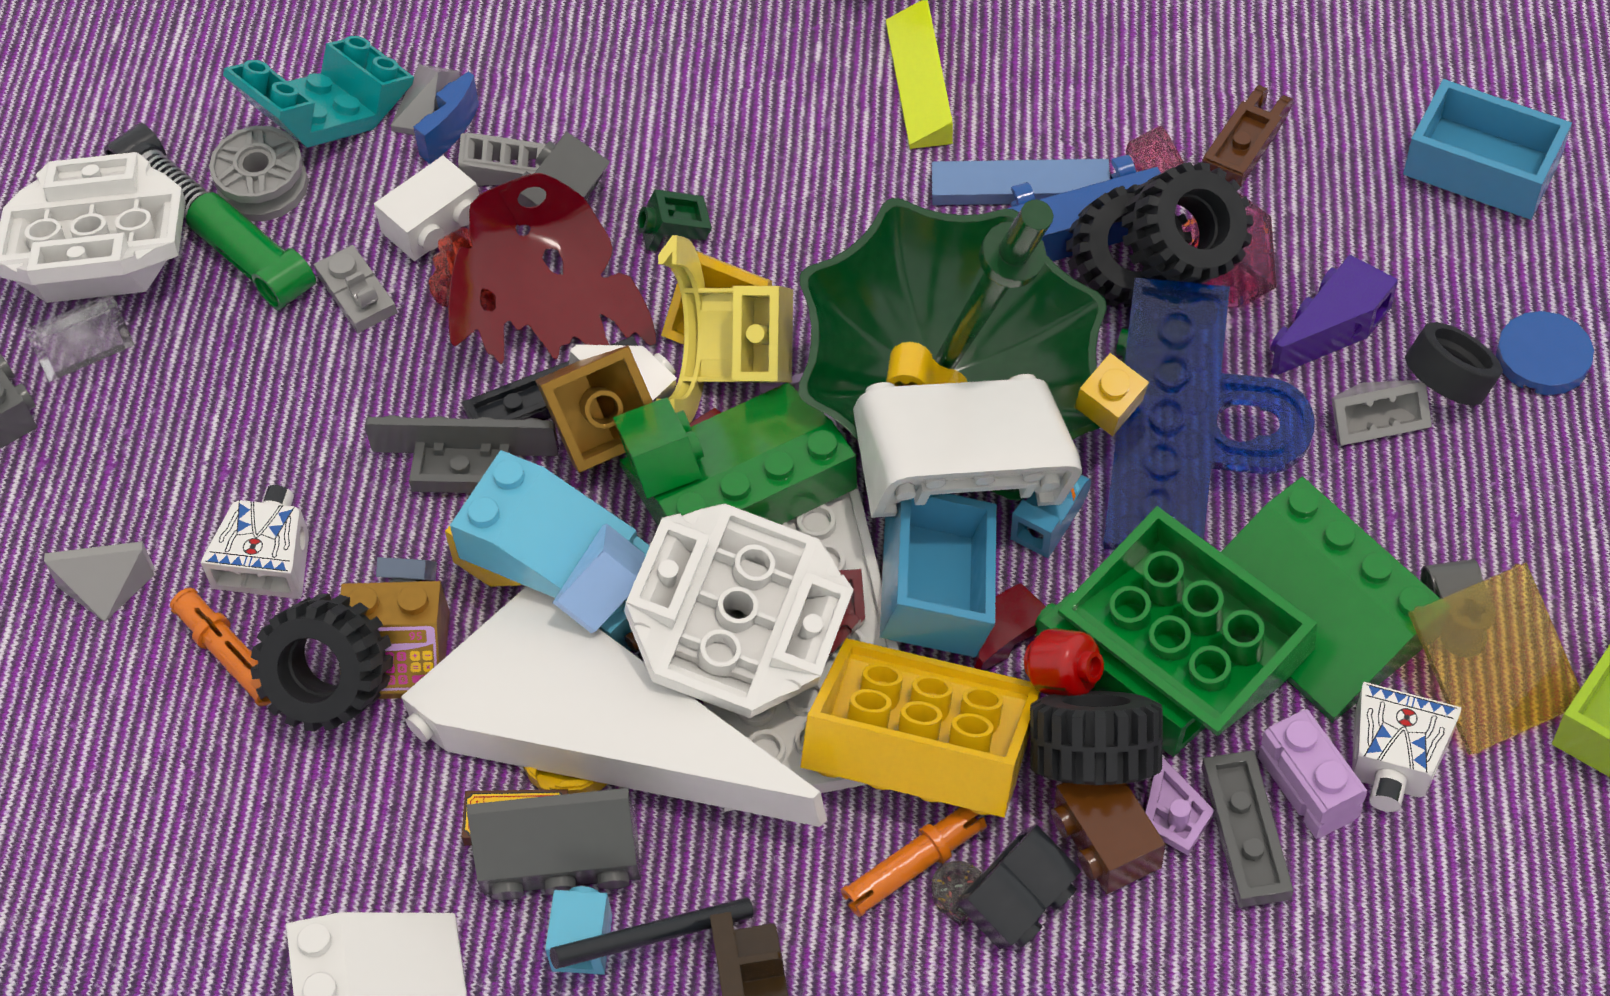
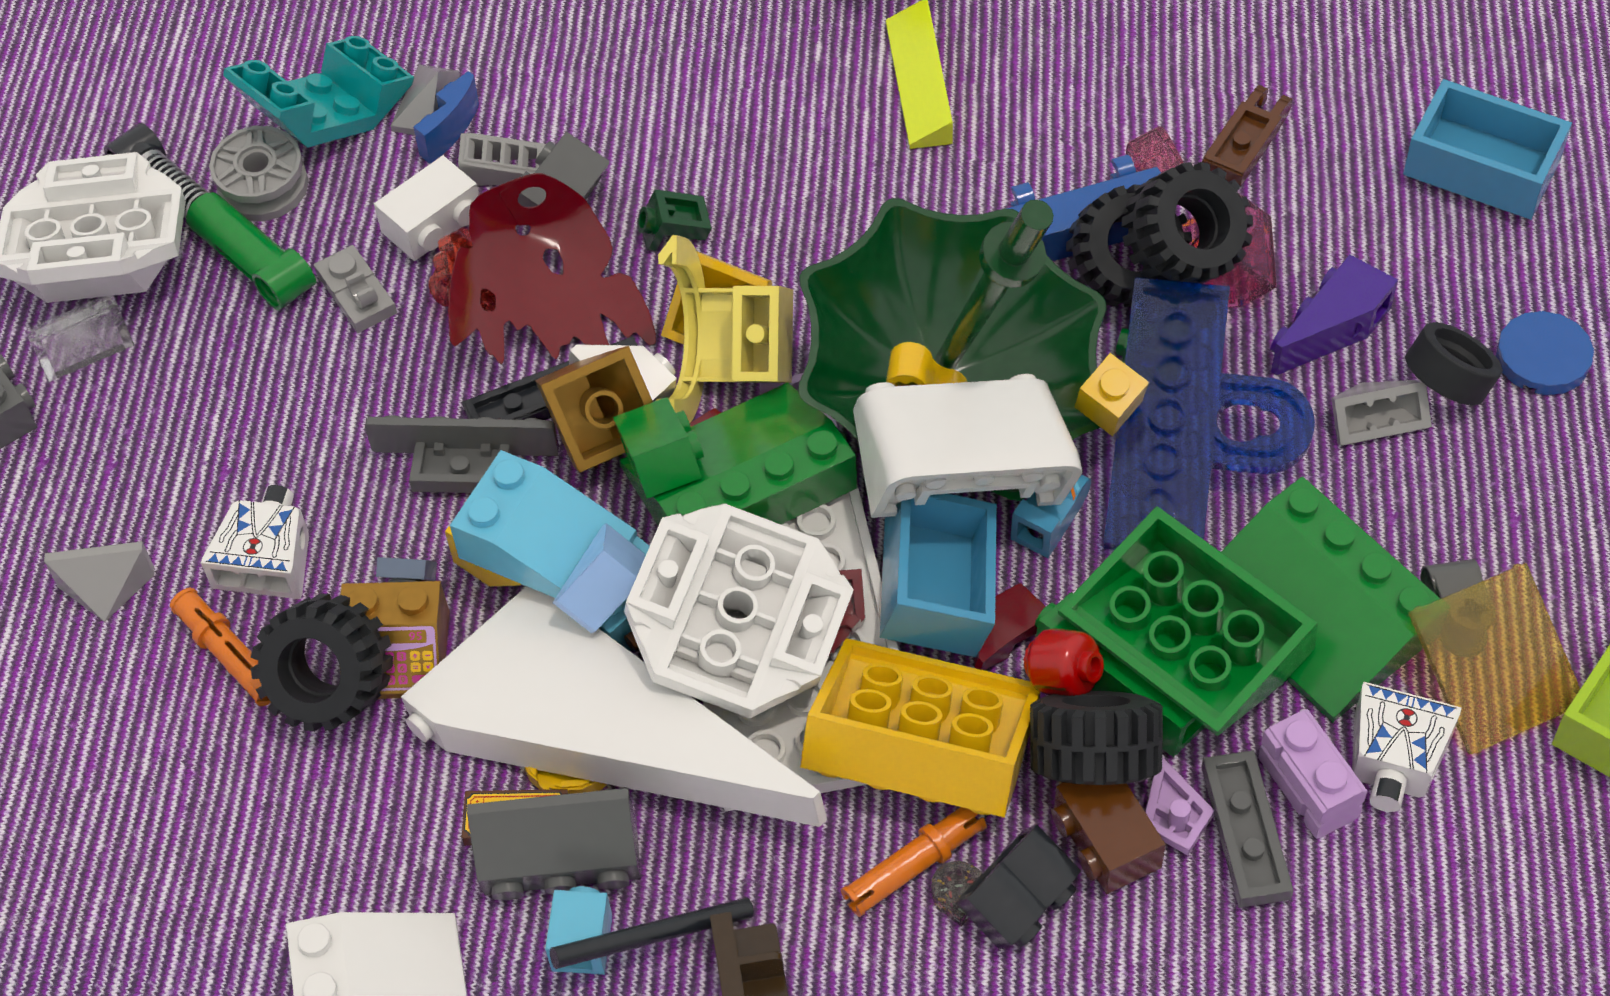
medium blue tile [932,159,1110,205] -> none

